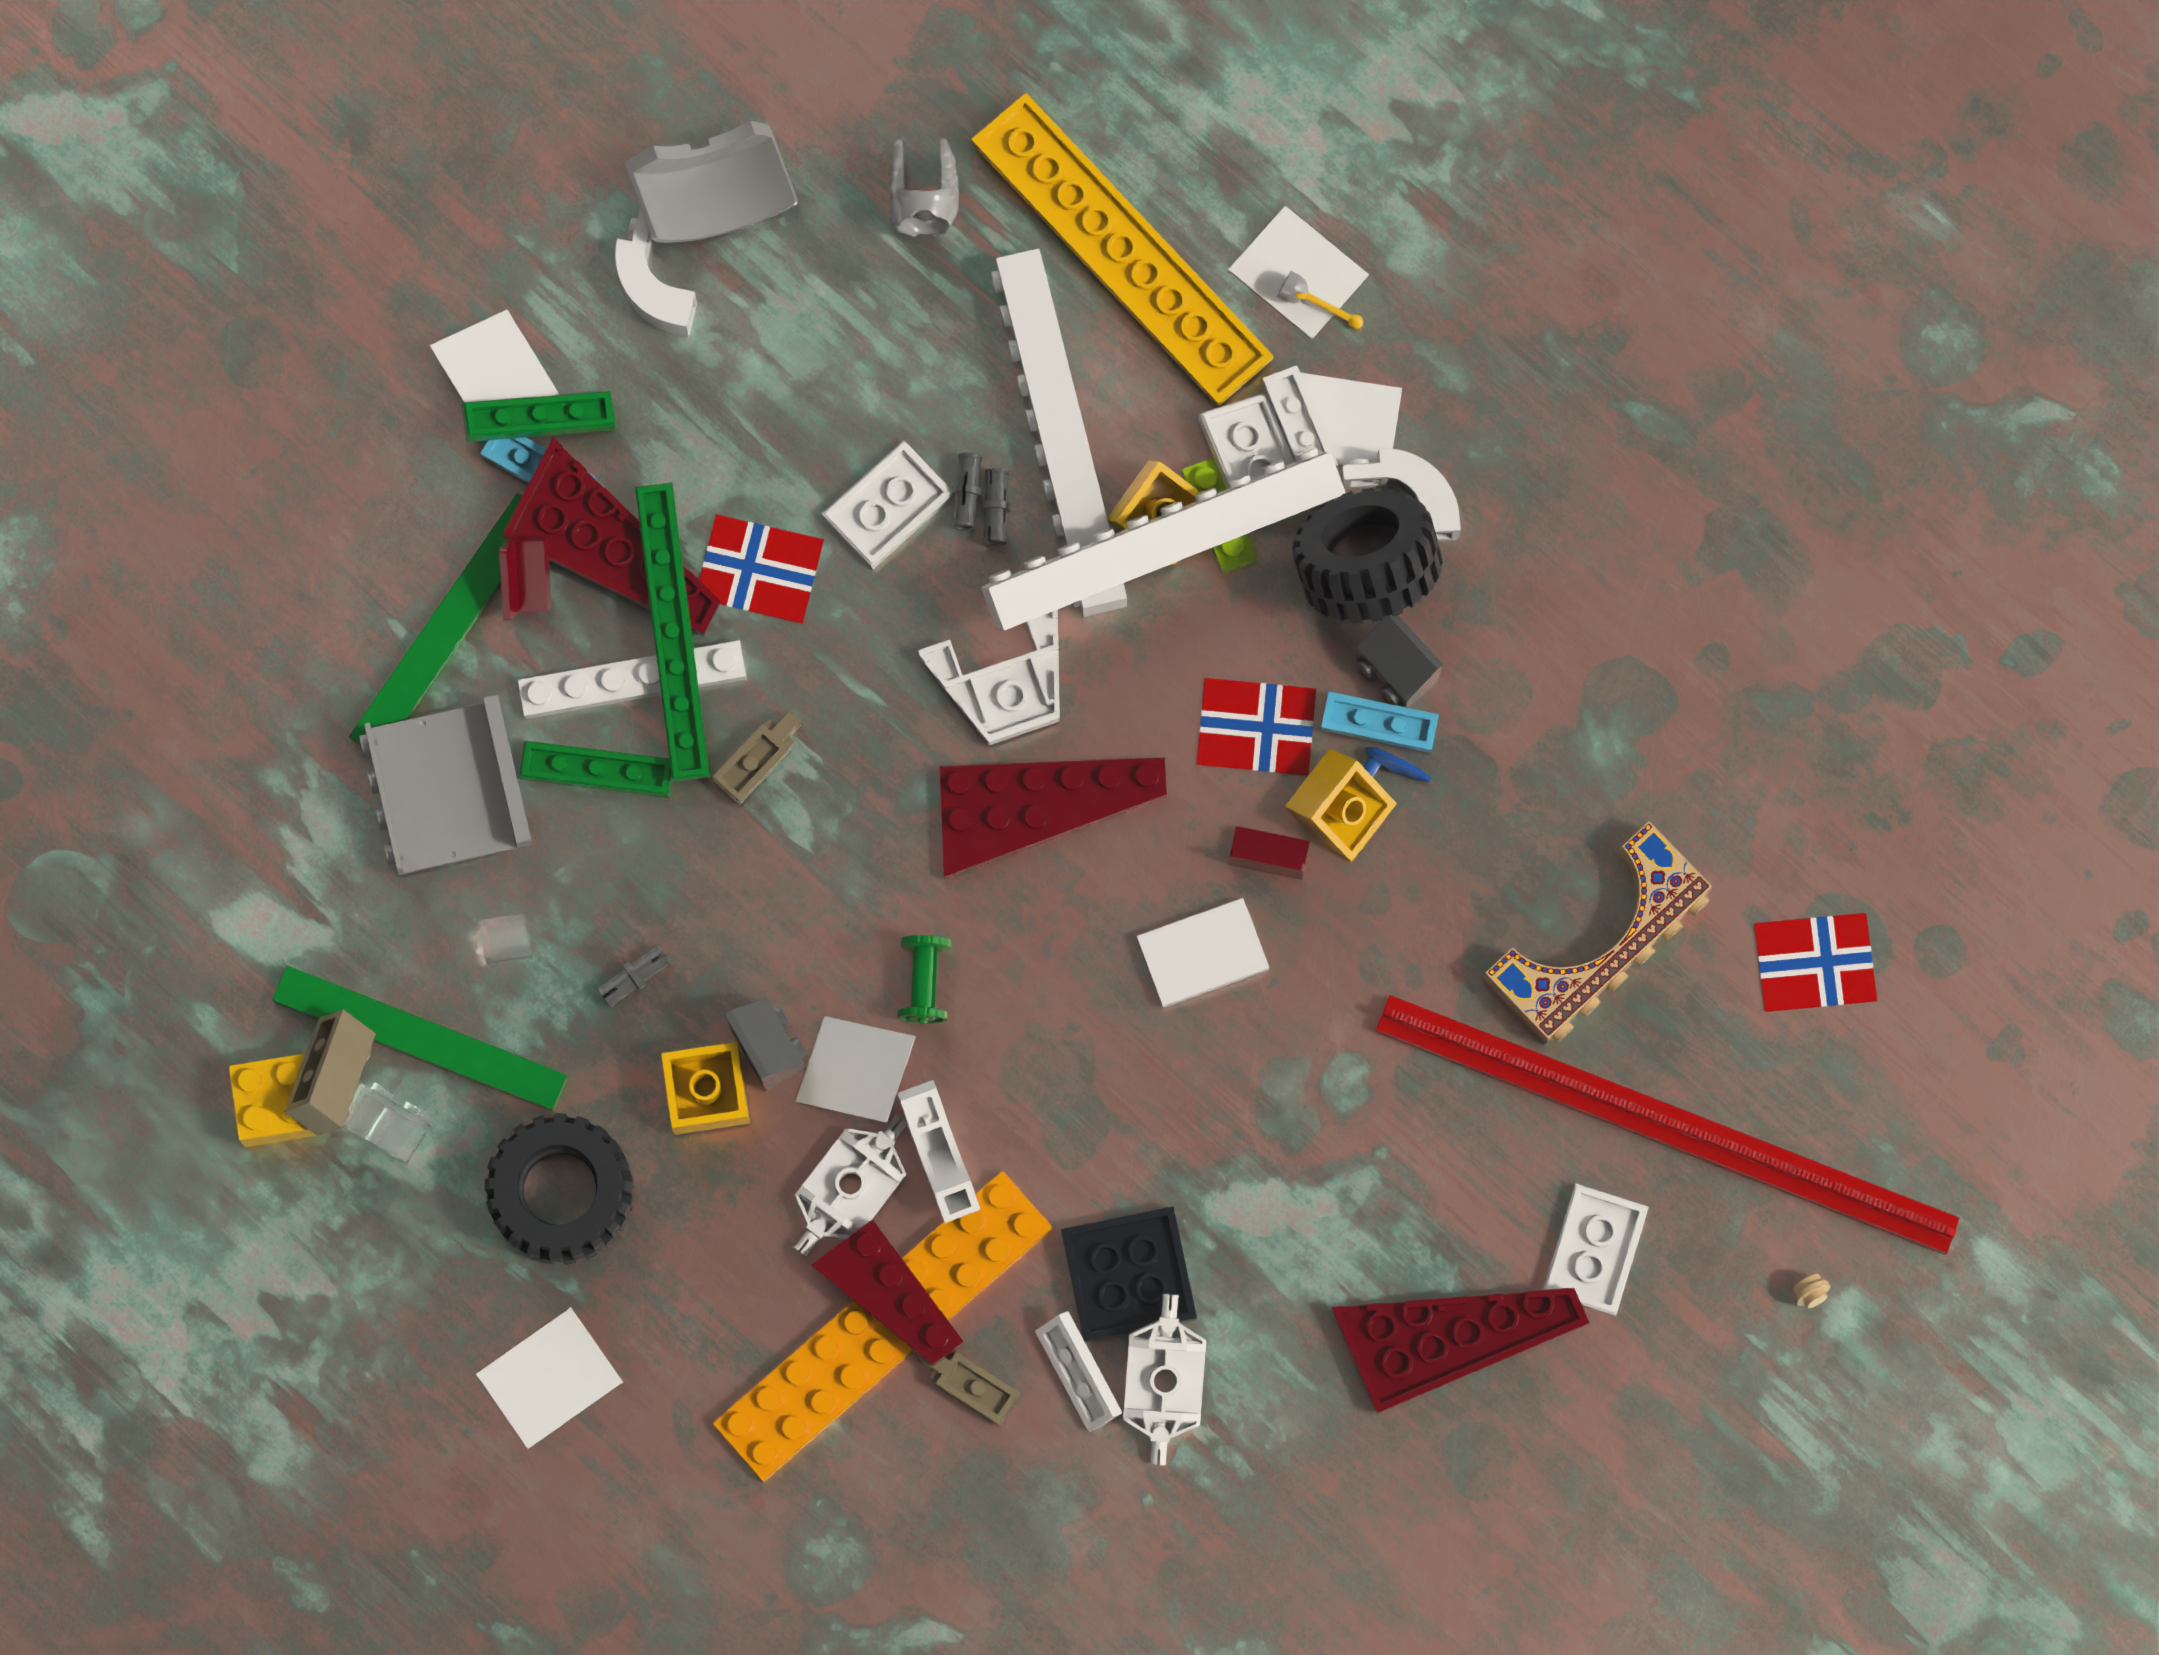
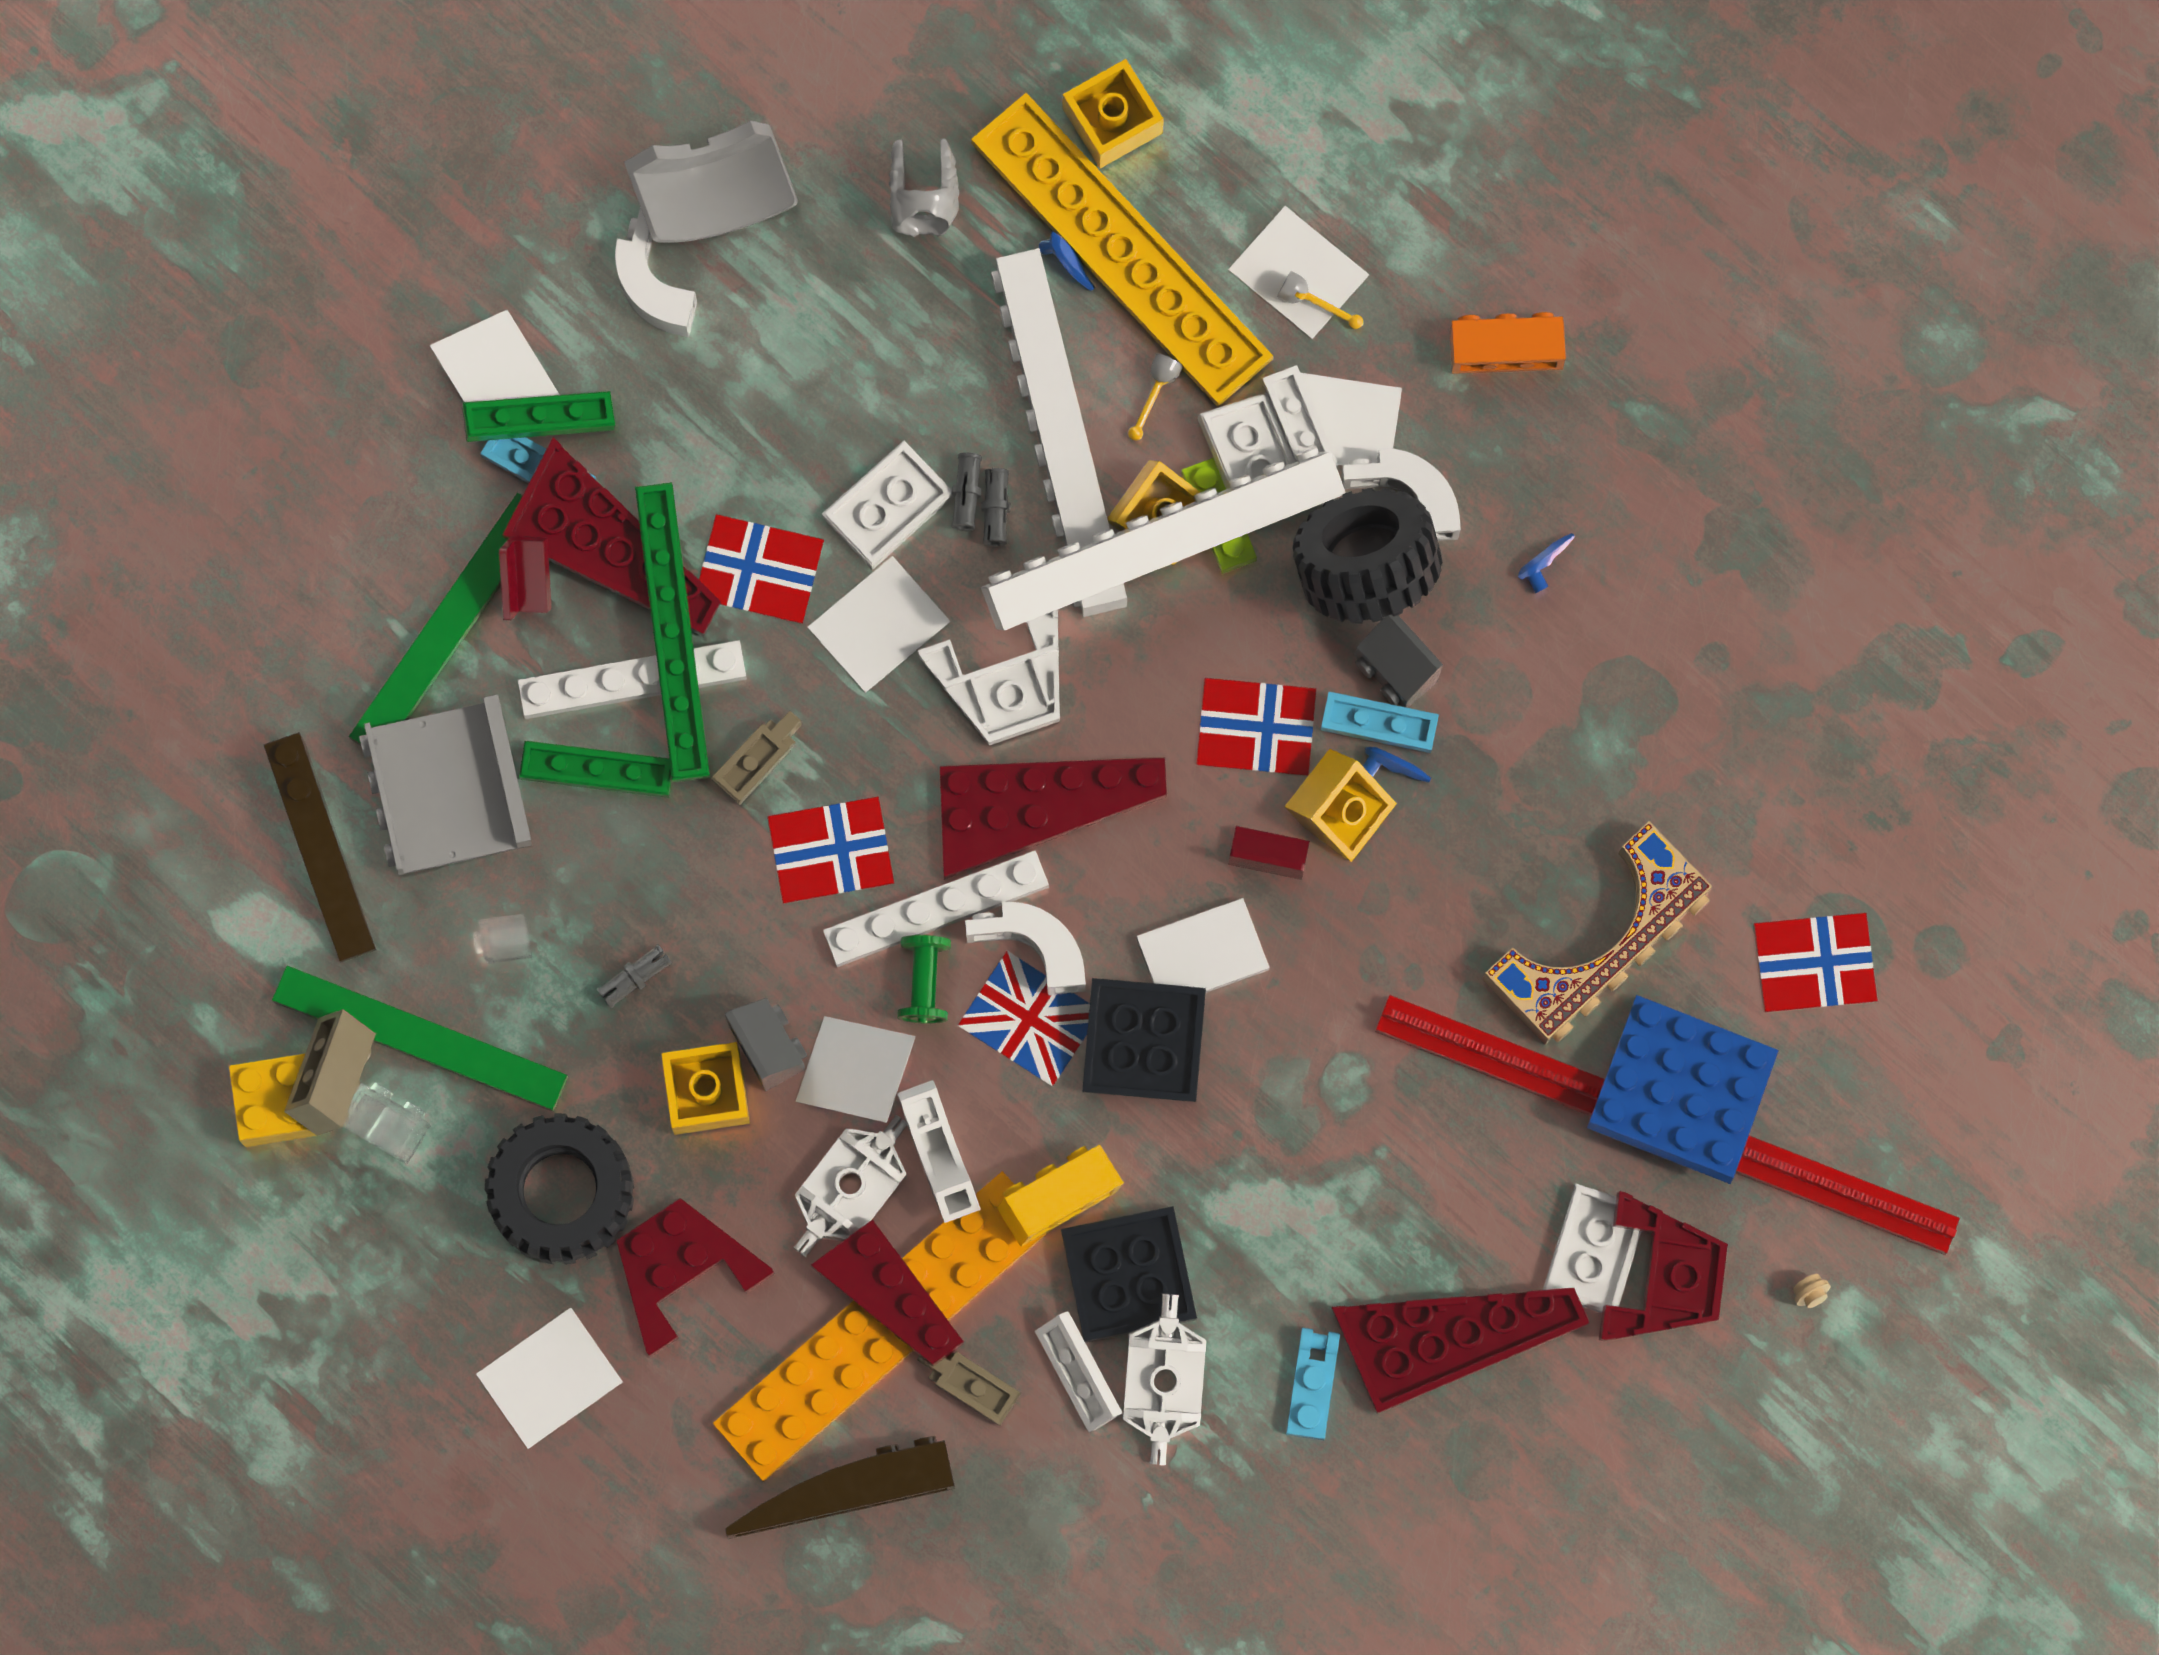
none -> dark brown slope [263,732,376,963]
none -> dark red wing [616,1198,775,1357]
none -> dark brown slope [725,1436,955,1539]
none -> sticker [768,796,894,903]
none -> white sticker [808,556,951,693]
none -> white plate [823,850,1049,967]
none -> sticker [957,951,1090,1087]
none -> white arch [965,902,1086,995]
none -> yellow brick [997,1144,1124,1247]
none -> blue bar [1039,231,1095,291]
none -> yellow brick [1062,59,1164,169]
none -> black plate [1082,978,1206,1102]
none -> hinge [1128,353,1183,441]
none -> medium azure plate [1286,1327,1340,1441]
none -> orange brick [1449,312,1566,374]
none -> blue bar [1518,533,1575,594]
none -> blue plate [1587,995,1779,1184]
none -> dark red wing [1599,1191,1728,1341]

